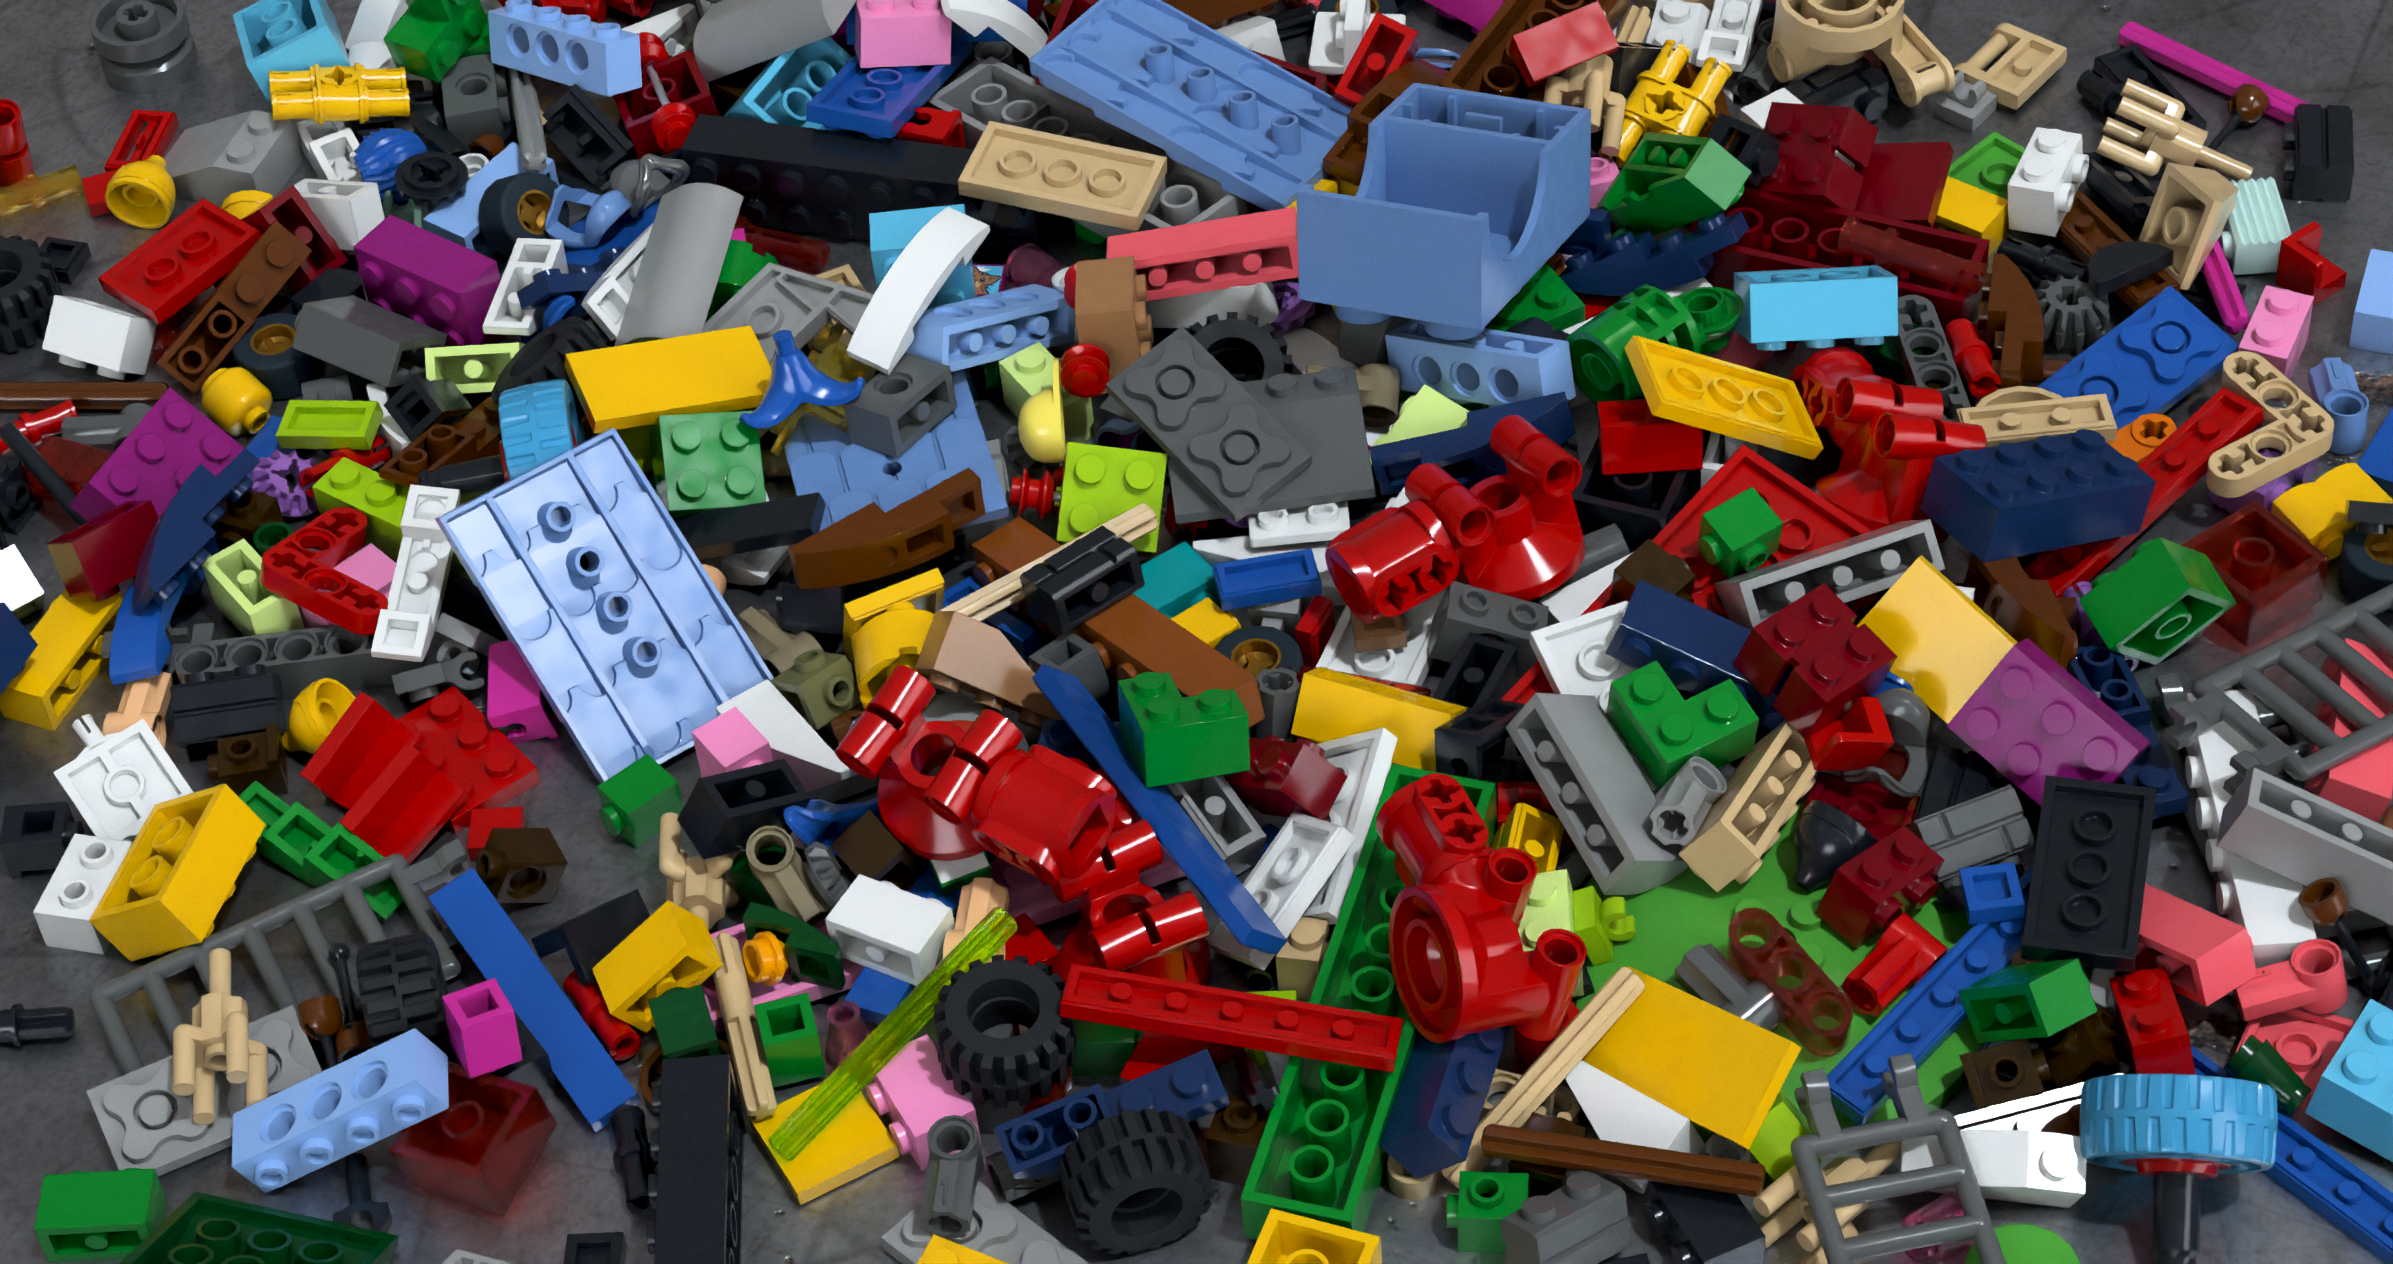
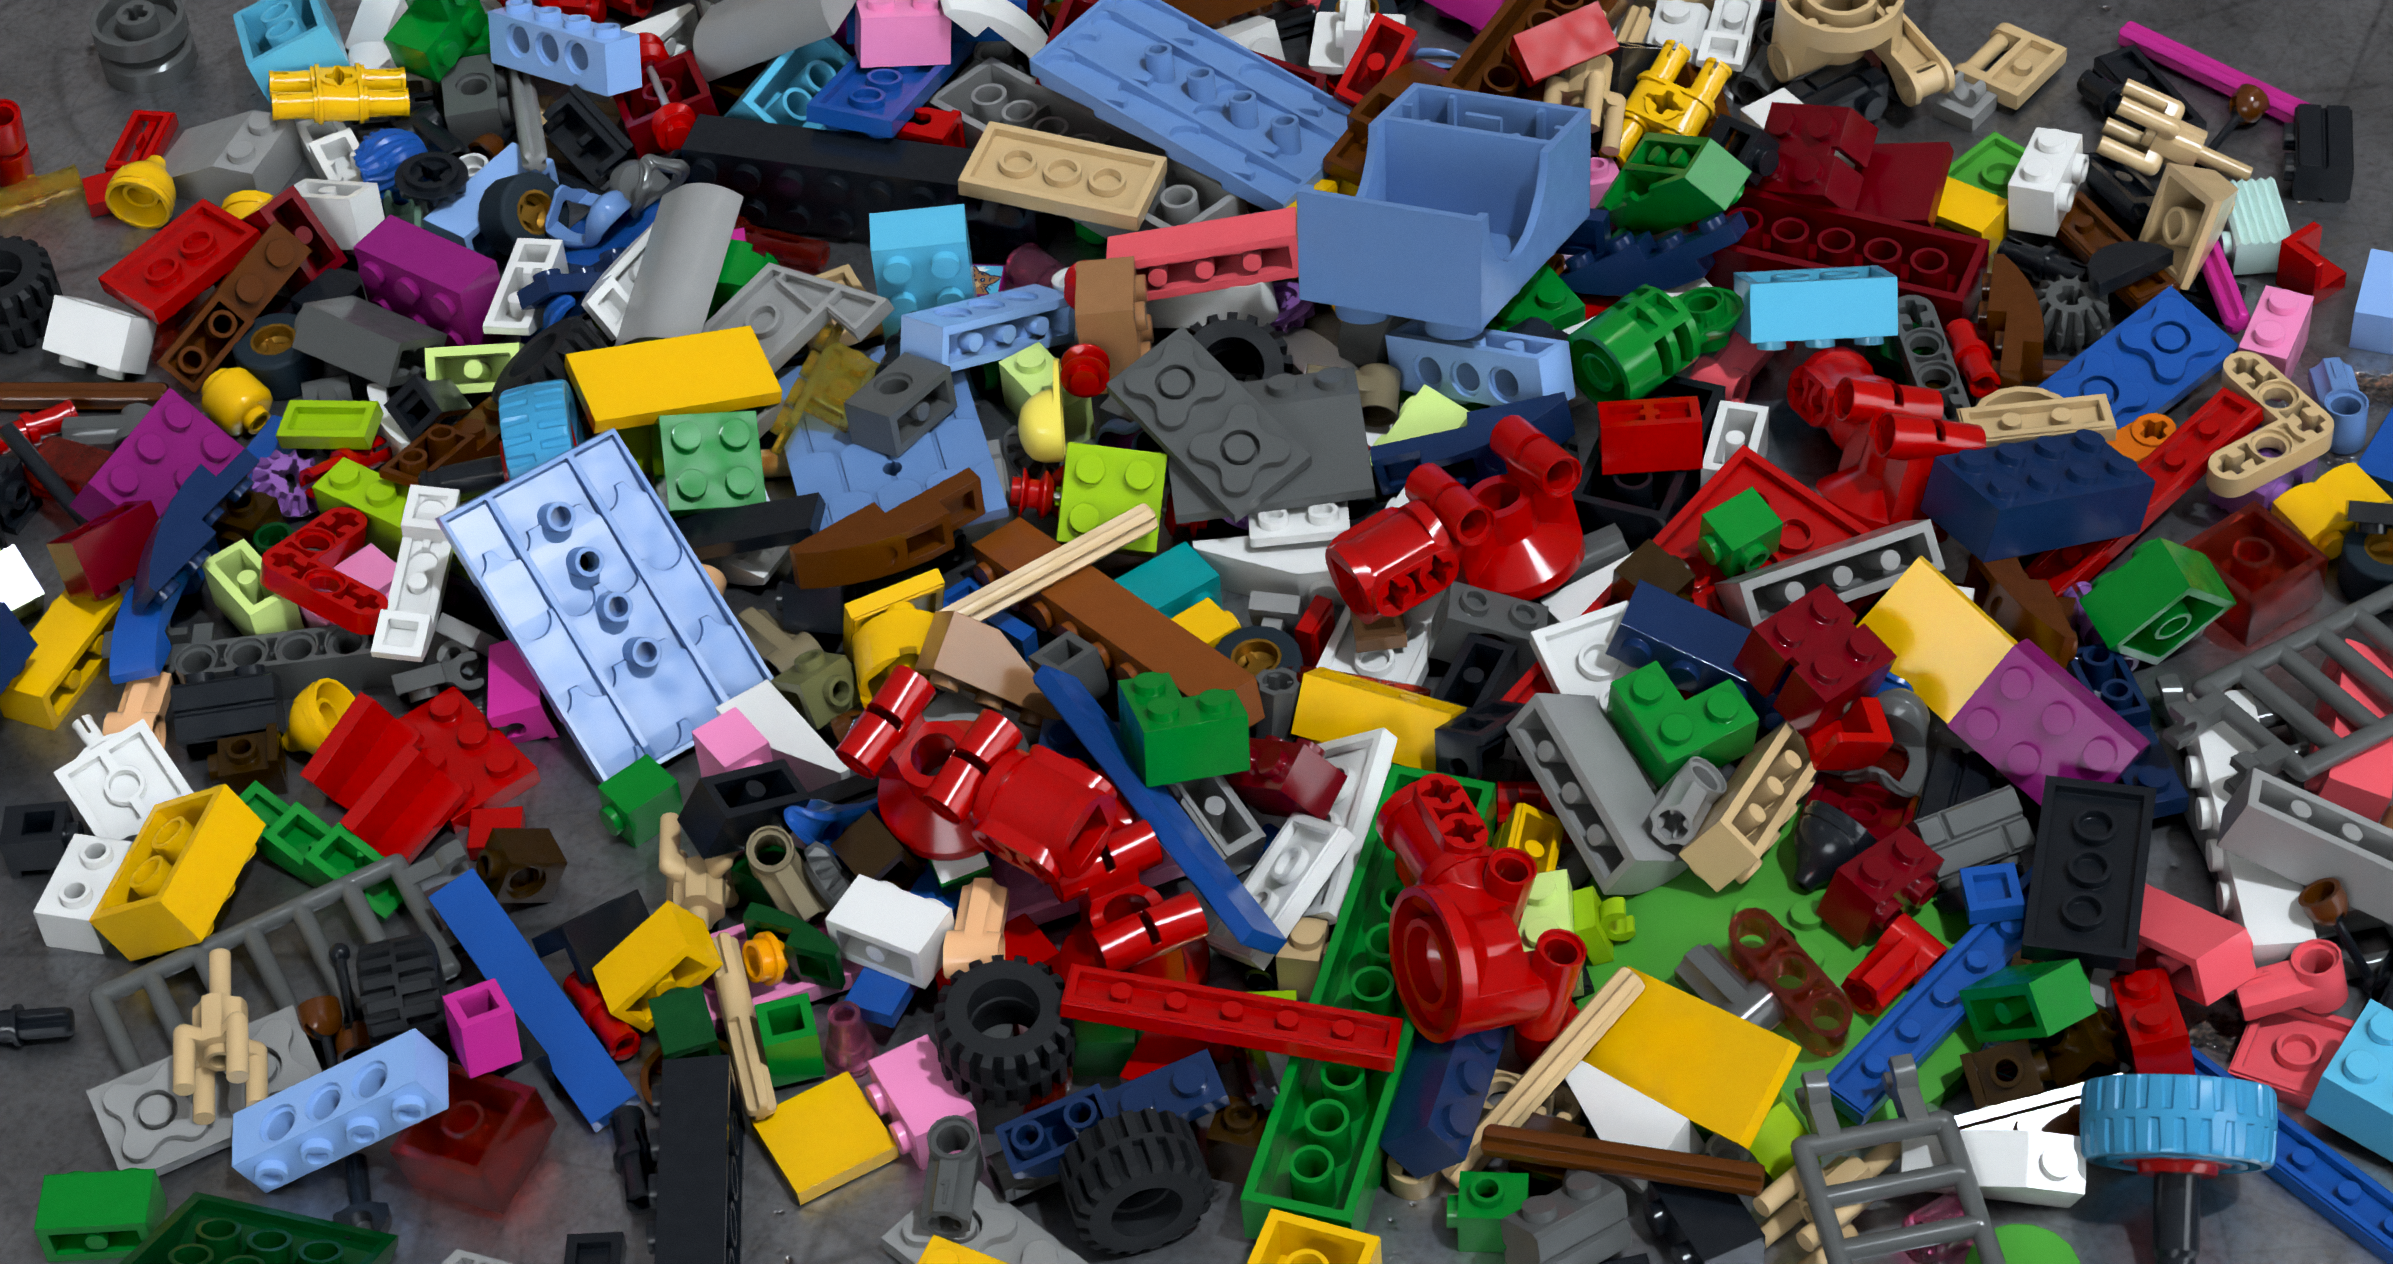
black tile [40,237,91,284] -> none
blue piece [739,330,865,429] -> none
clear neon green axle [768,906,1018,1161] -> none
white slope [847,207,990,375] -> none
black brick [1020,525,1145,636] -> none
blue tile [1212,548,1322,611] -> none
yellow tile [1624,335,1824,460] -> none
clear red pin [1836,215,1987,294] -> none
dark green cone [2223,1034,2312,1116] -> none

